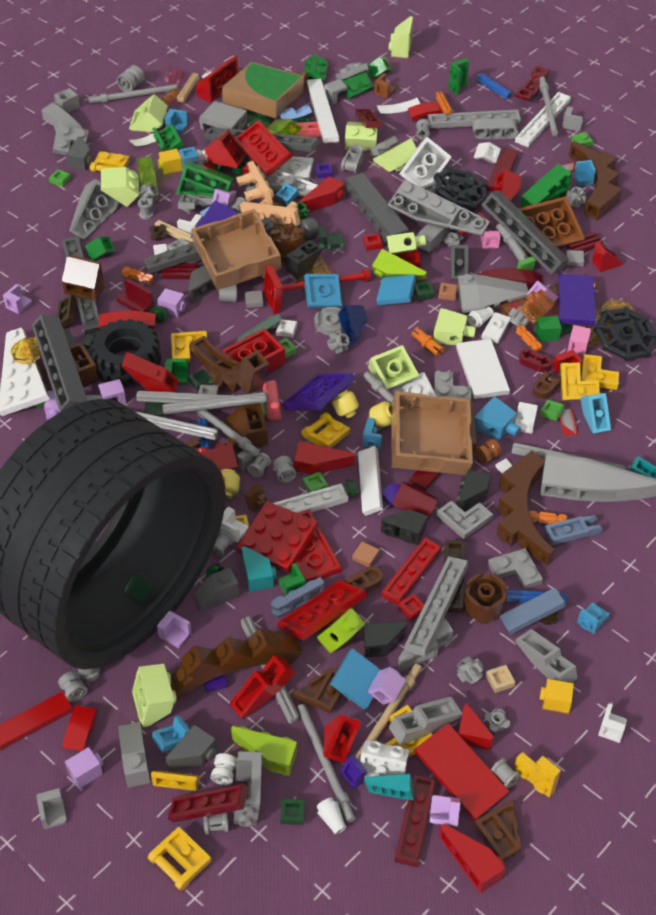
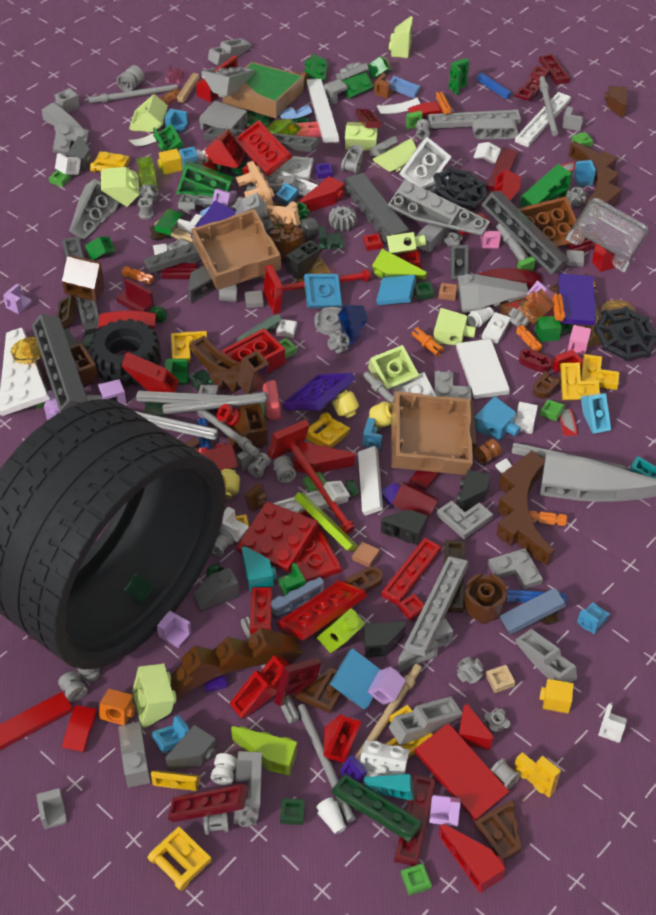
lavender brick [65,747,103,789] -> none
lavender brick [157,289,186,318] -> none
sand blue hinge [544,515,603,545] -> none
none -> white panel [55,153,81,175]
none -> orange brick [99,688,135,726]
none -> green tile [154,209,184,235]
none -> light grey wedge [201,67,255,98]
none -> light grey slope [208,38,251,65]
none -> red wheel [217,404,241,427]
none -> light grey slope [235,193,268,219]
none -> red tile [250,587,272,635]
none -> red tile [268,419,355,534]
none -> dark red wing [274,658,322,707]
none -> lime tile [294,492,358,552]
none -> white tile [323,481,350,502]
none -> light grey gear [329,205,357,232]
none -> dark green tile [332,774,423,843]
none -> medium blue tile [389,76,421,98]
none -> bright green tile [401,864,432,896]
none -> bright green tile [406,111,422,129]
none -> dark red tile [539,54,570,85]
none -> orange axle [552,293,565,321]
none -> clear windscreen [566,198,648,273]
none -> reddish brown slope [604,86,627,118]

